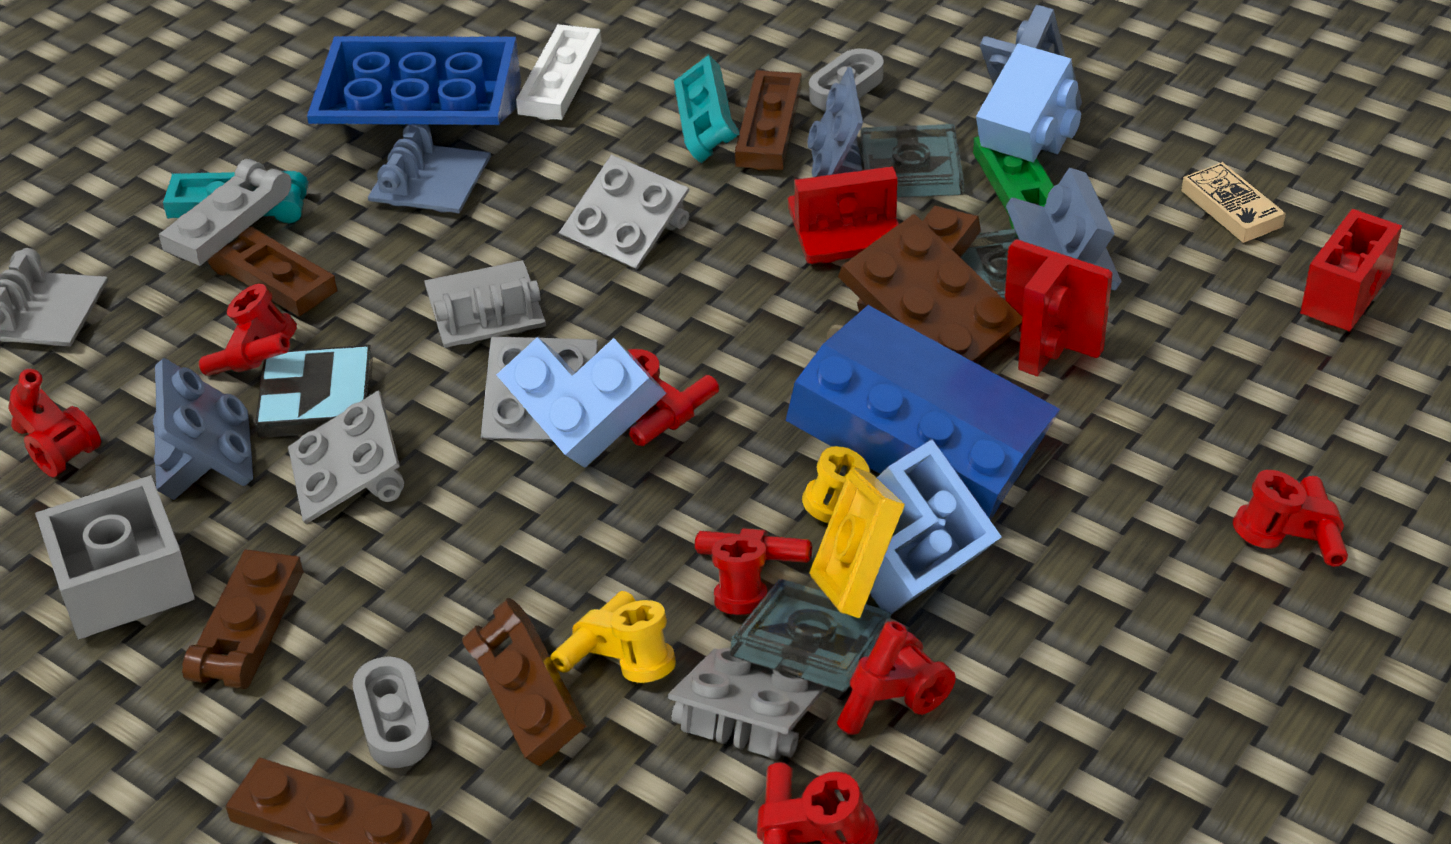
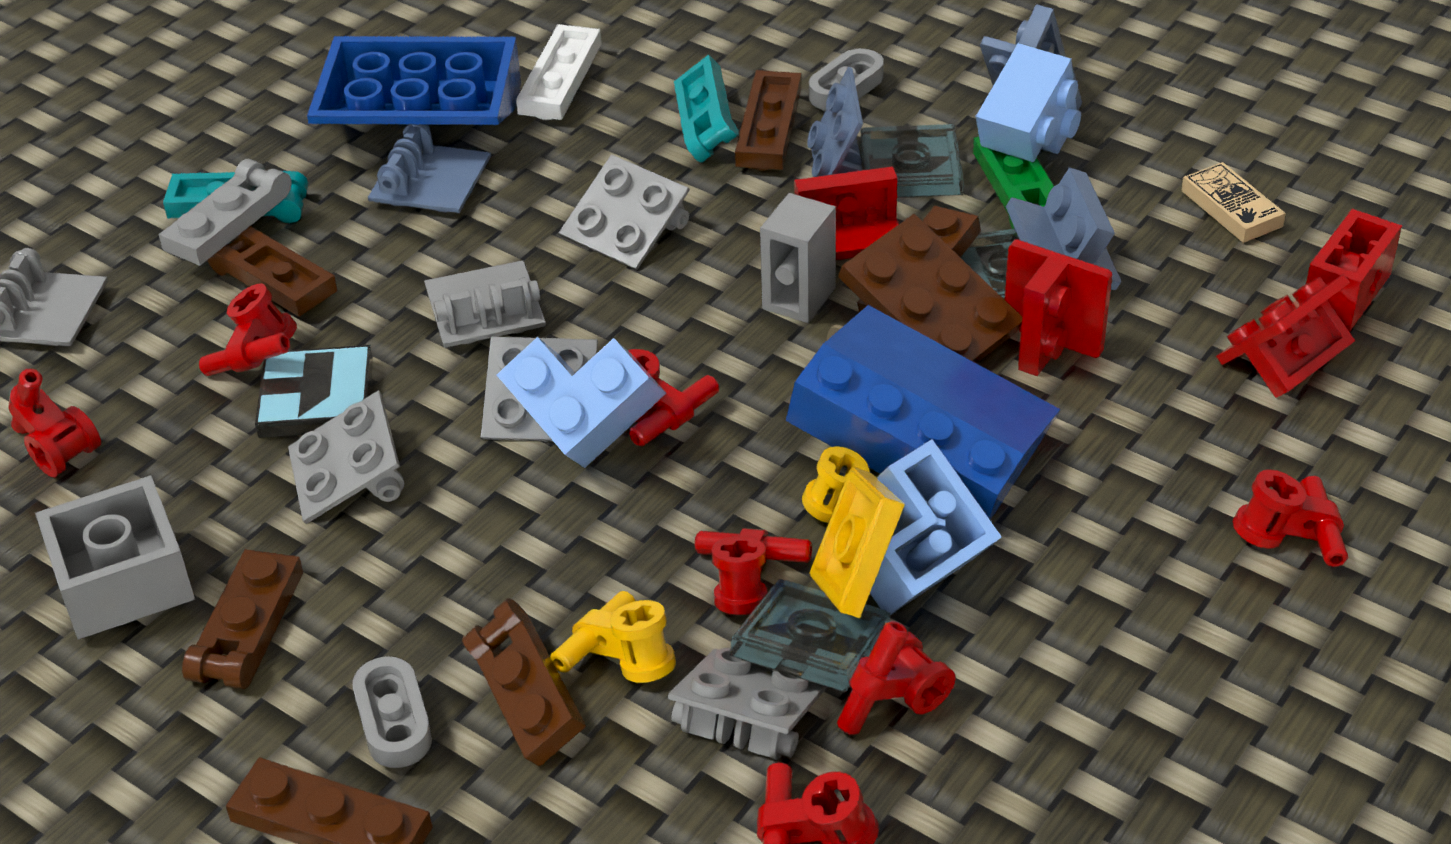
sand blue bracket [153,358,253,500] -> none
none -> light grey brick [760,193,836,324]
none -> red bracket [1216,274,1355,398]

